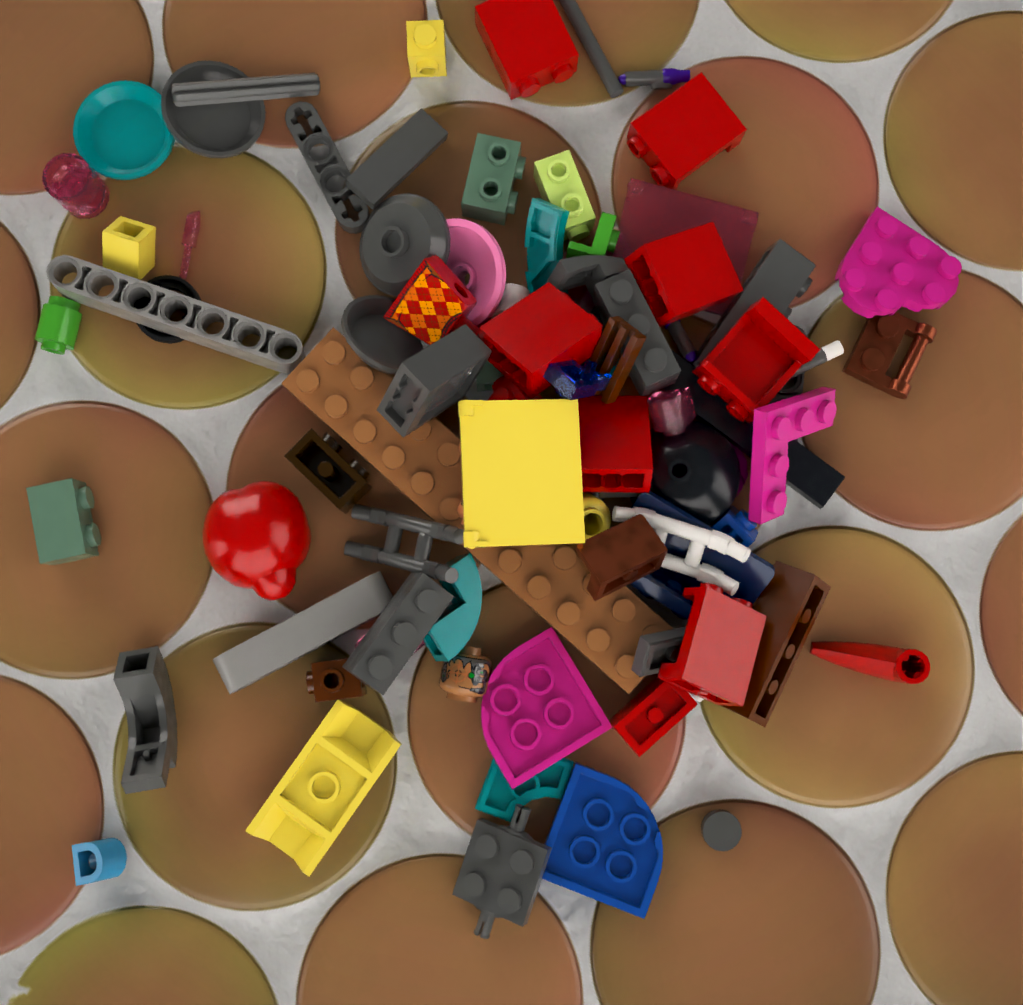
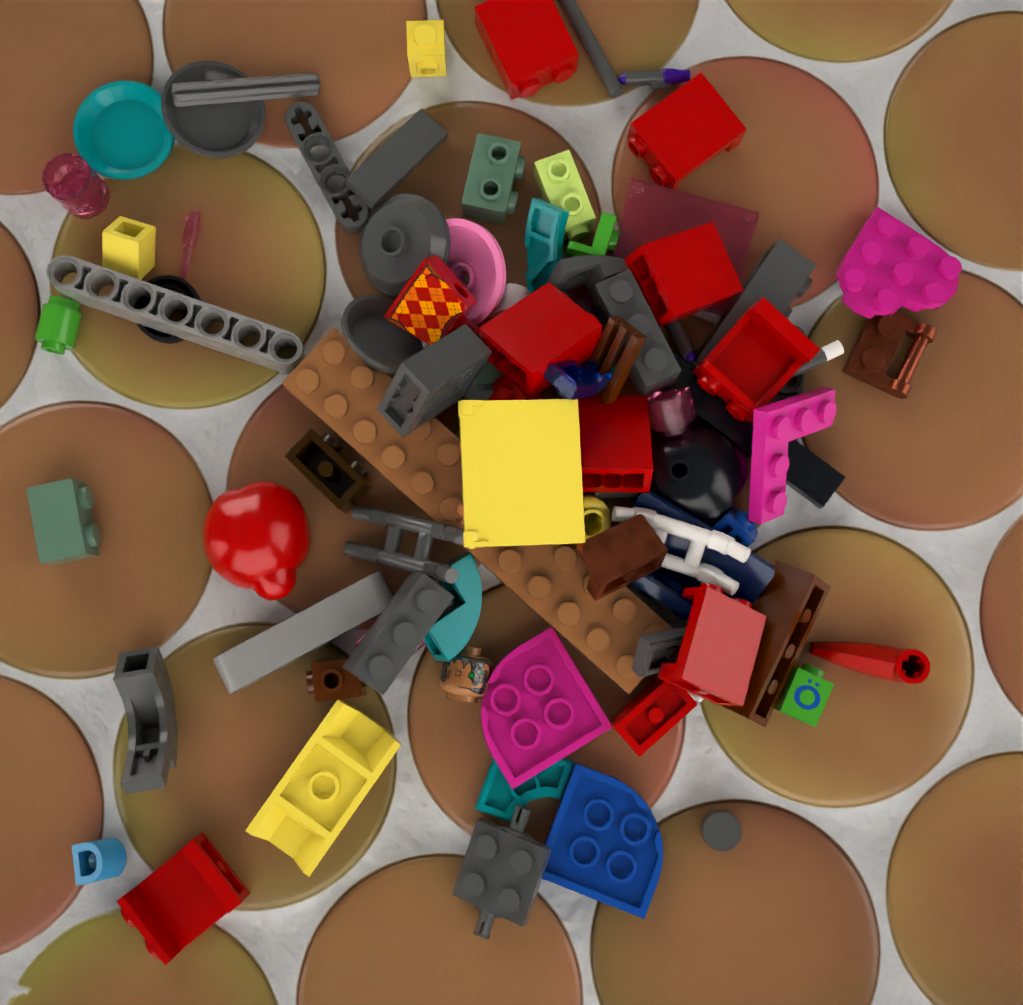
none -> red panel [116,832,250,965]
none -> bright green brick [774,663,834,727]

